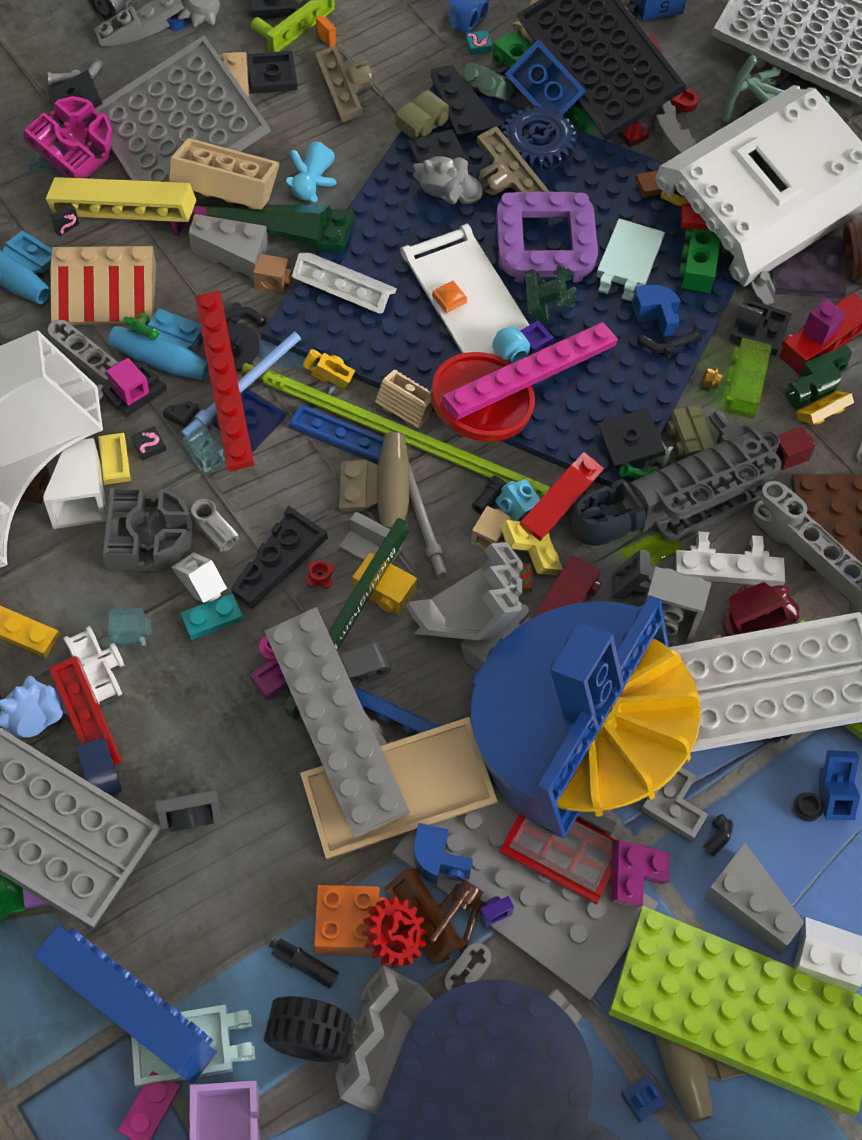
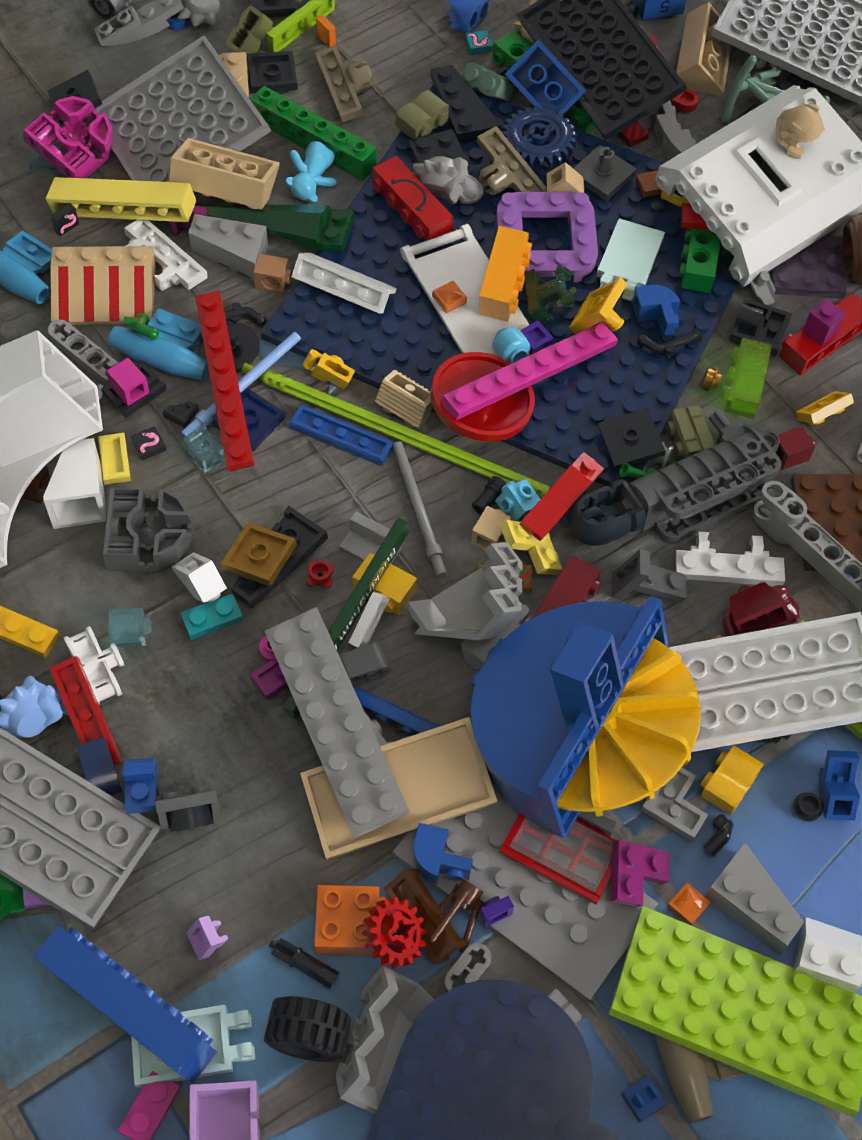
light grey piece [48,59,103,86] -> none
light grey piece [191,499,239,552] -> none
dark tan plate [339,432,410,529] -> none
clear neon green tile [622,528,682,566] -> none
light grey brick [643,567,711,646] -> none
dark green plate [785,345,853,409] -> none
none -> blue brick [123,757,159,814]
none -> white hinge [124,220,207,291]
none -> lavender tile [186,915,228,960]
none -> pearl gold plate [221,522,297,587]
none -> olive brick [226,6,273,60]
none -> green brick [250,86,377,181]
none -> white tile [348,592,390,648]
none -> red brick [372,156,453,241]
none -> light orange brick [479,226,532,322]
none -> tan brick [547,162,584,193]
none -> yellow tile [569,277,627,334]
none -> dark grey tile [573,145,637,202]
none -> orange tile [667,882,711,925]
none -> tan slope [676,2,732,95]
none -> yellow brick [700,745,764,816]
none -> tan helmet [775,103,825,159]

